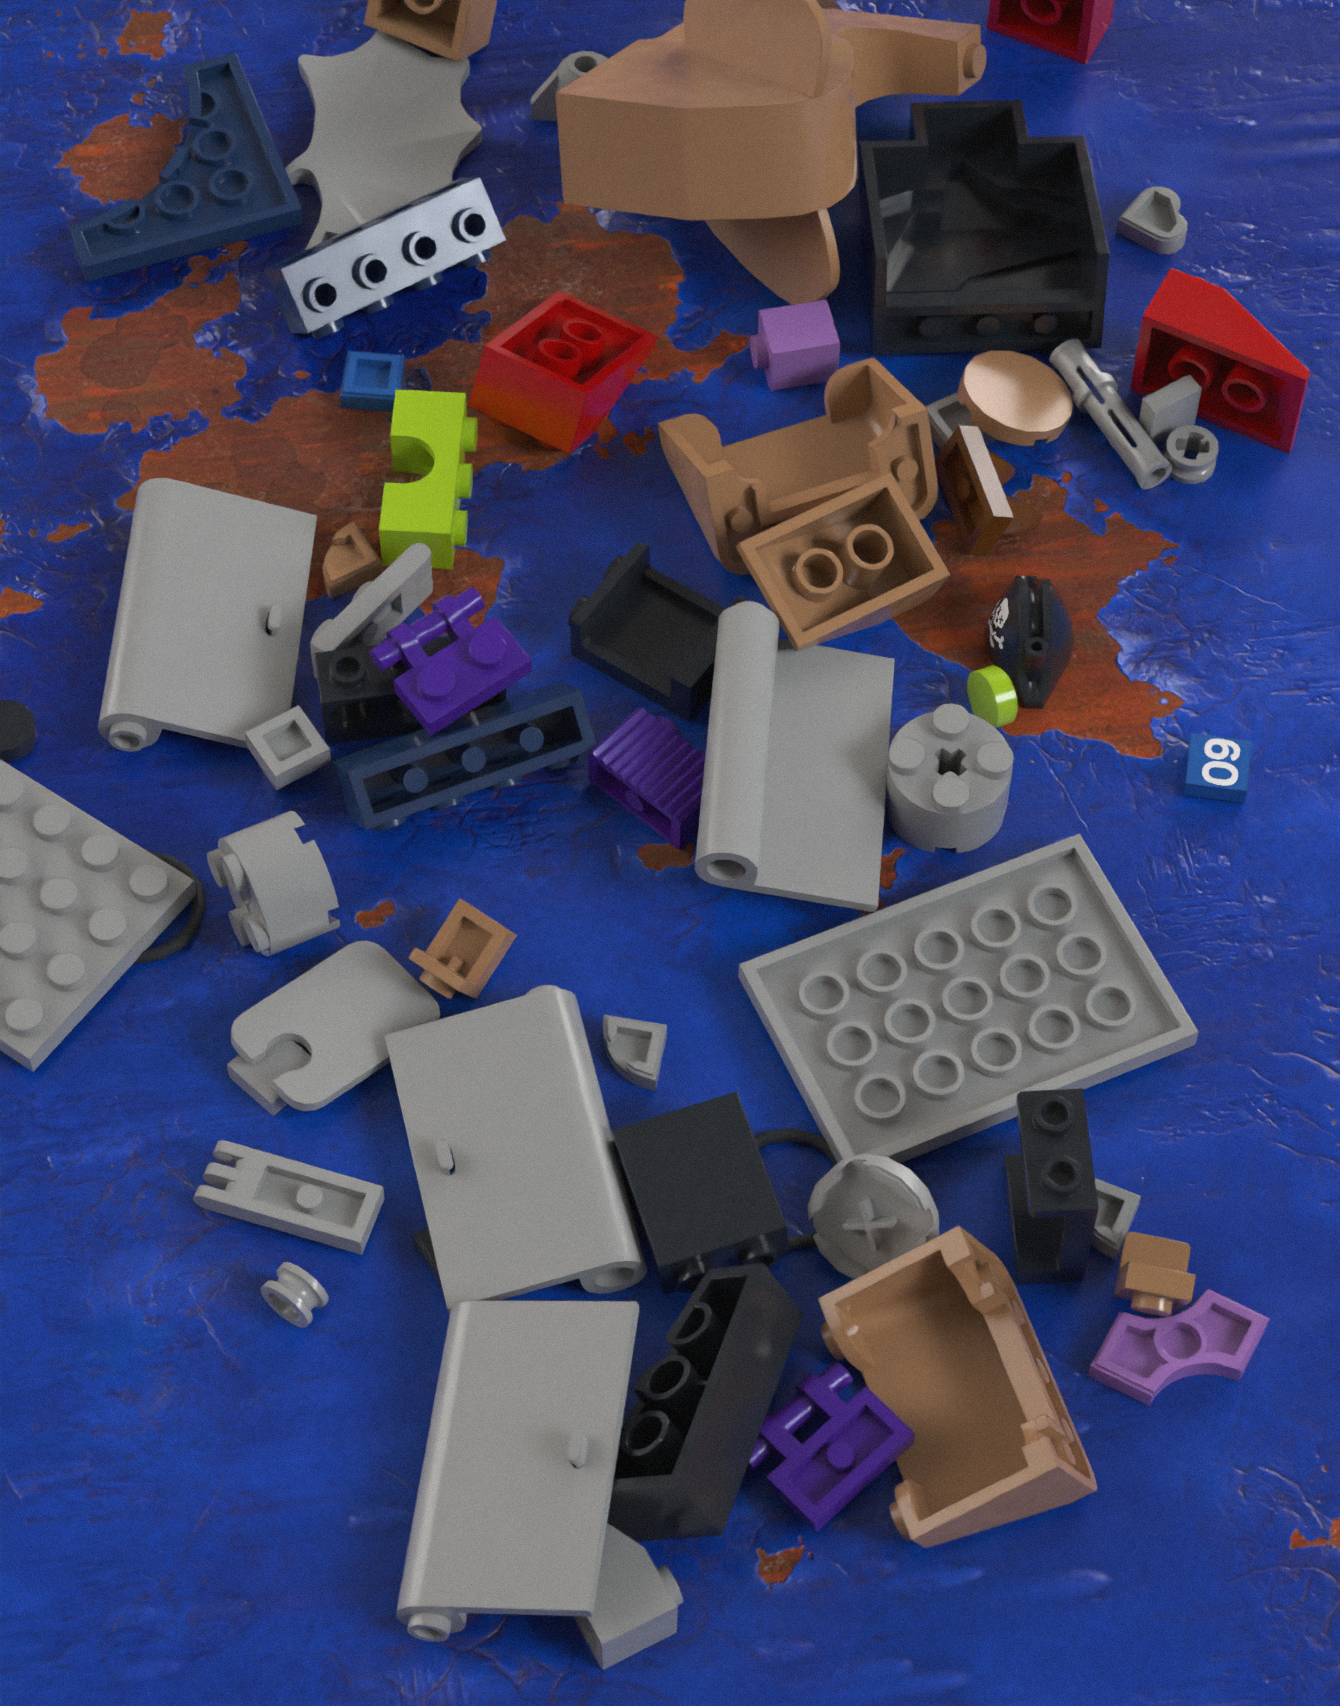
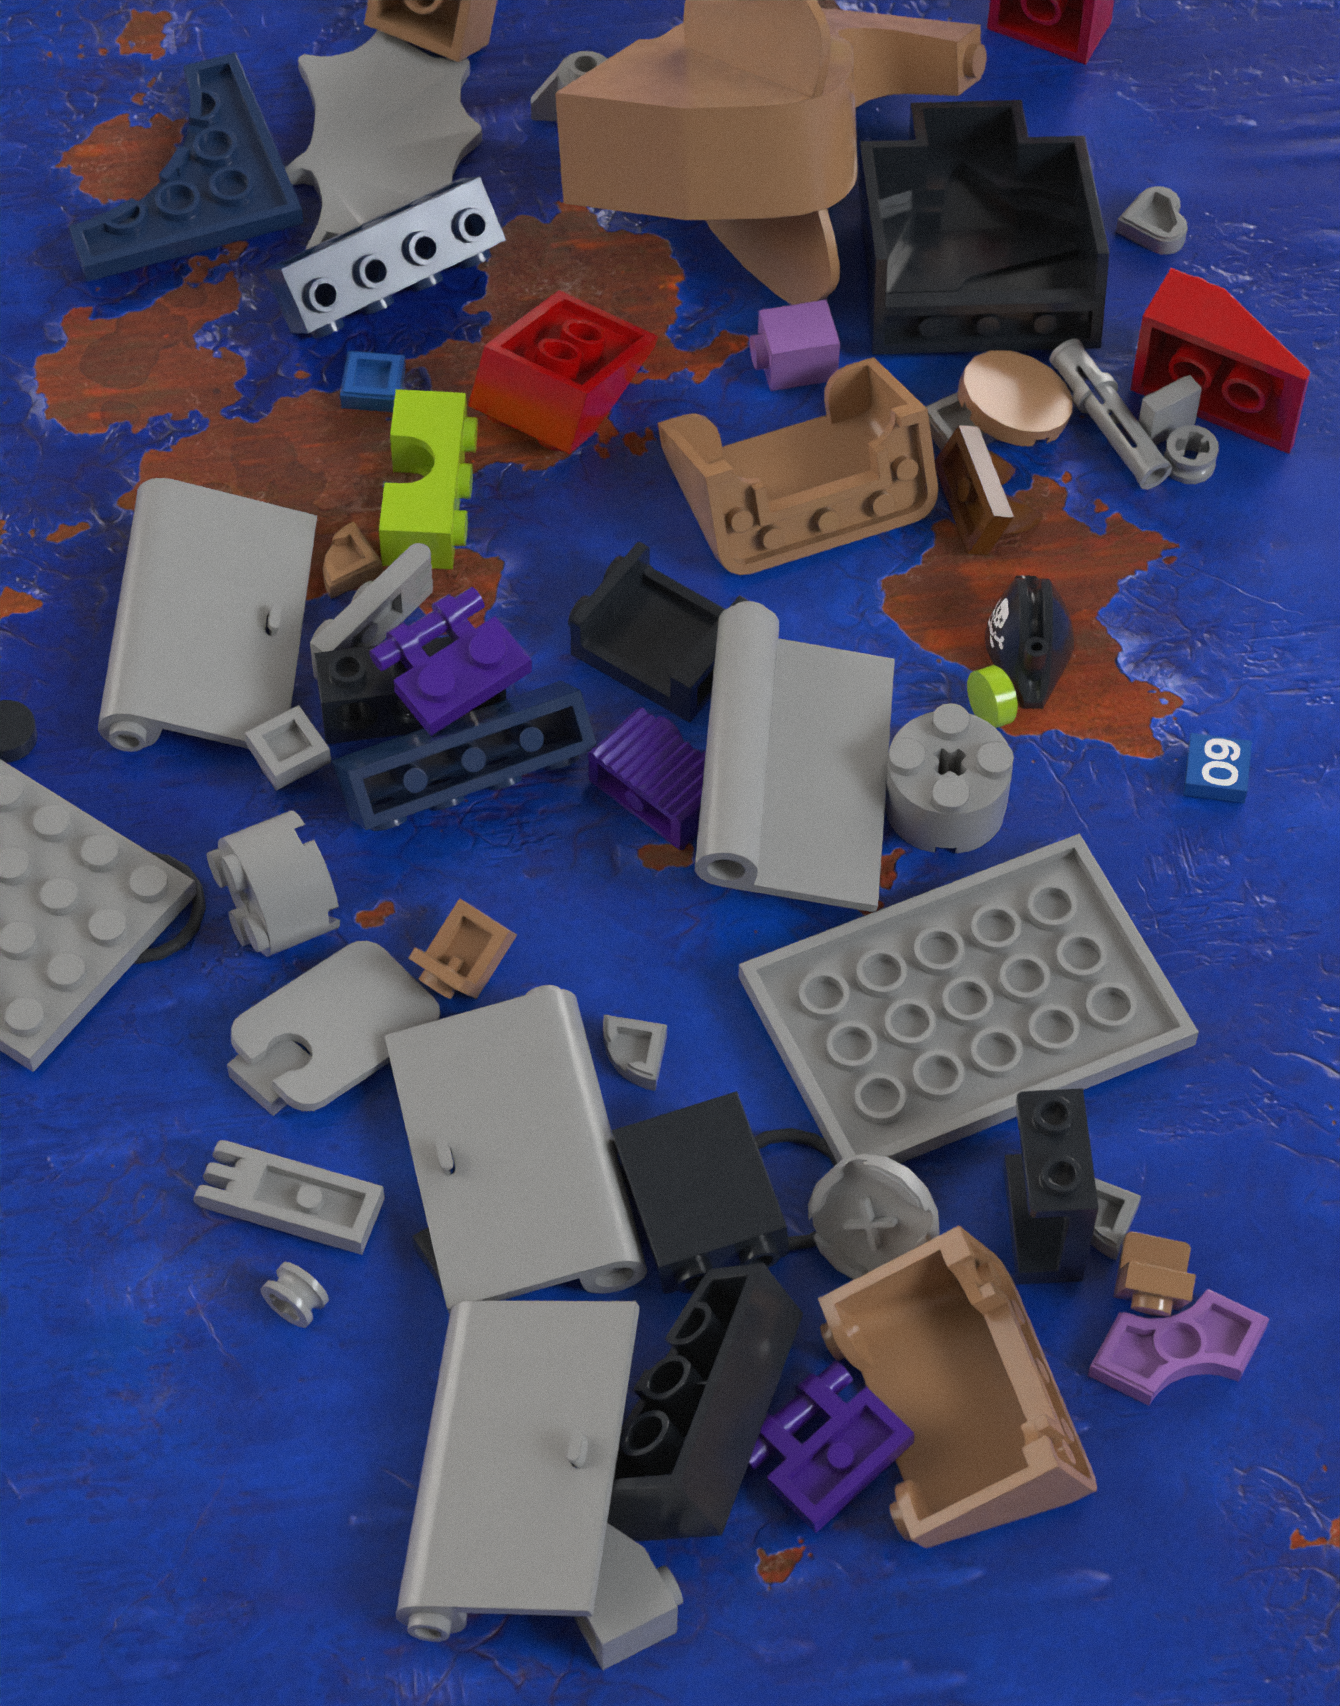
medium nougat slope [736,472,950,652] -> none

